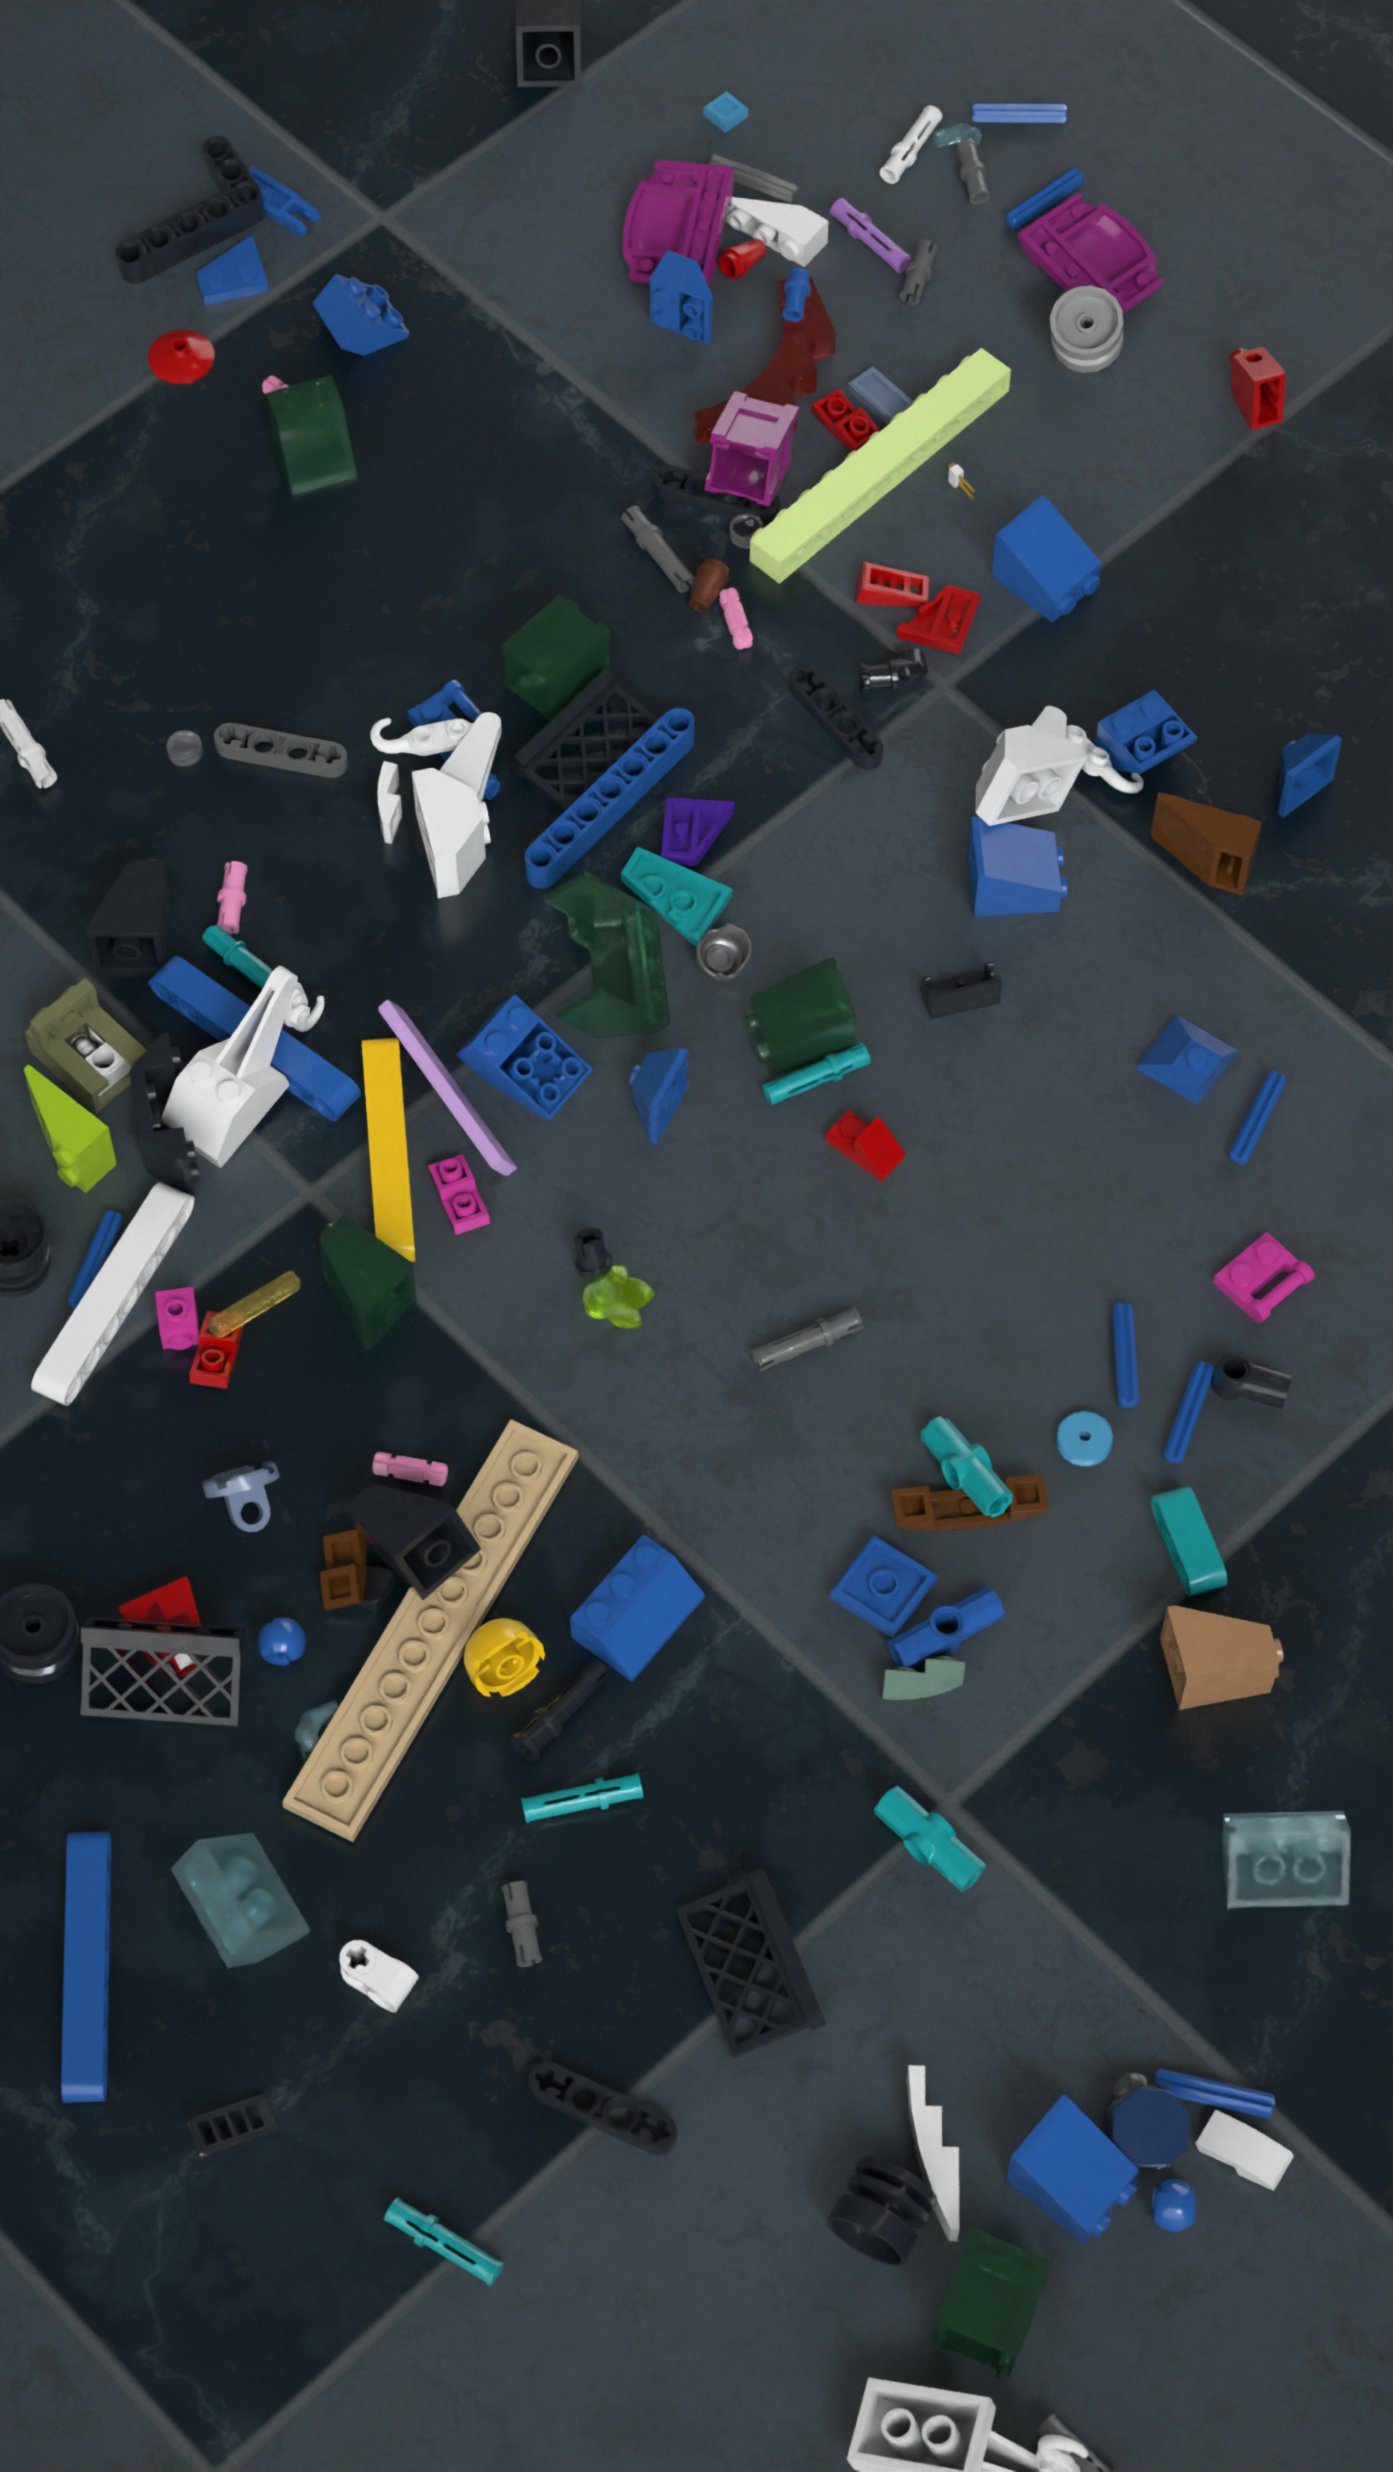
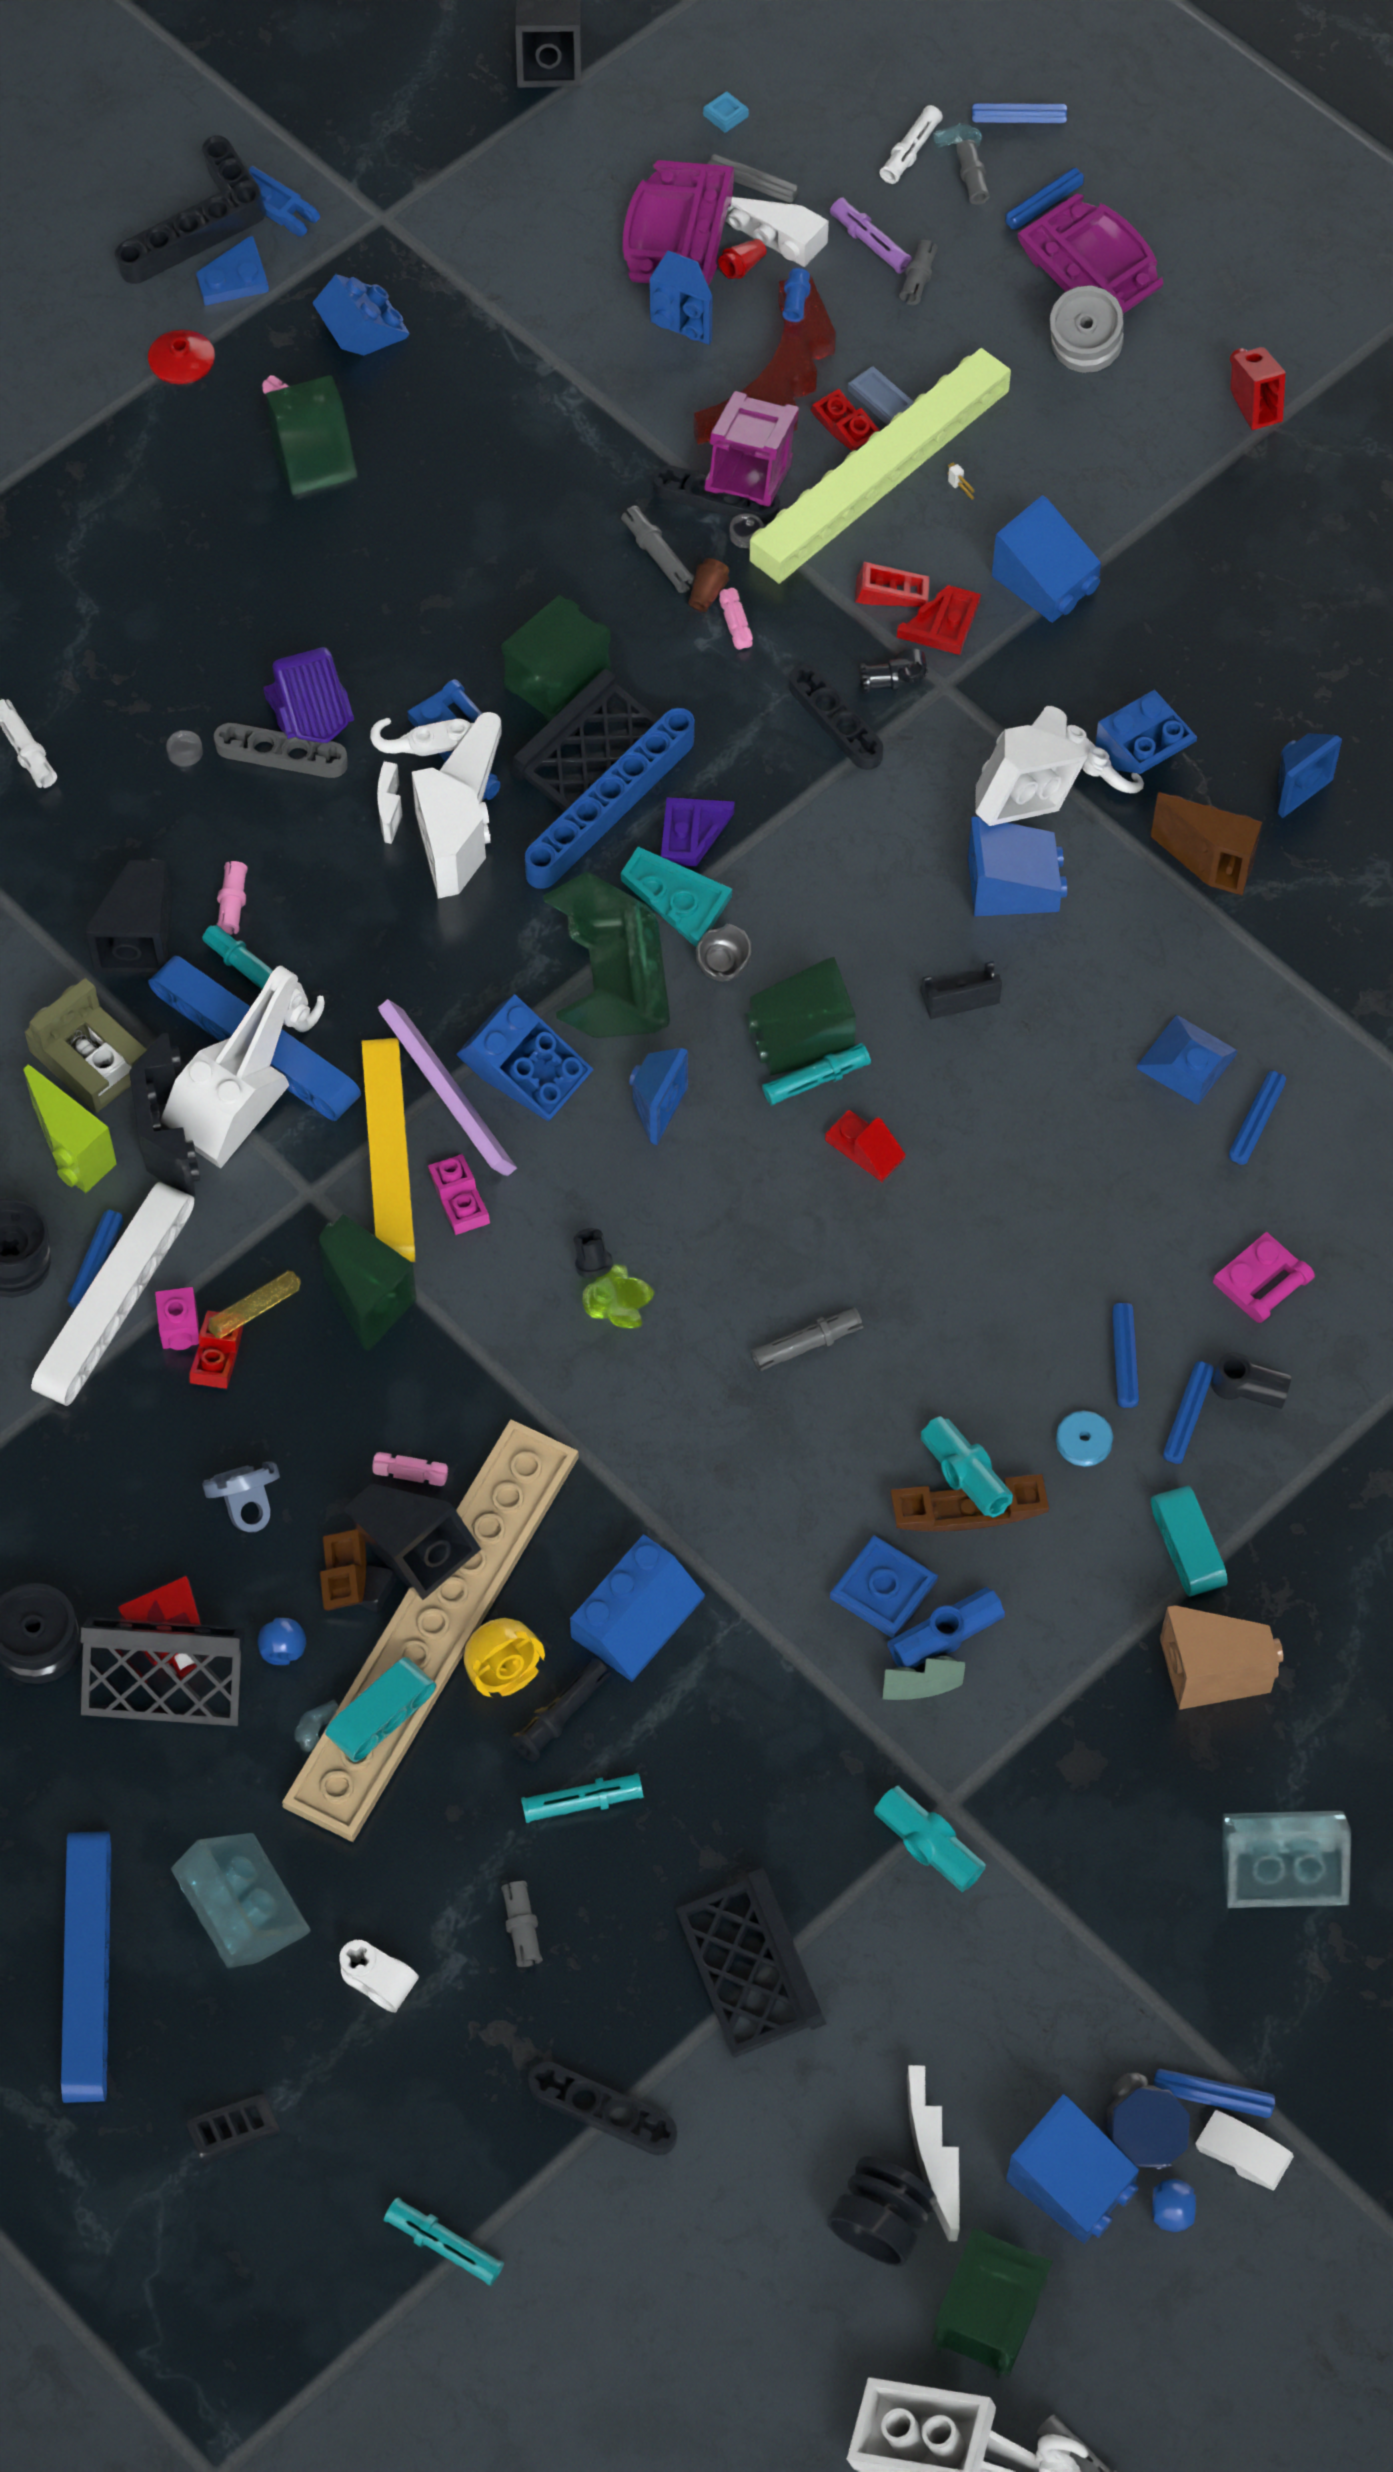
none -> dark purple piece [263,647,354,743]
none -> teal beam [325,1657,437,1762]

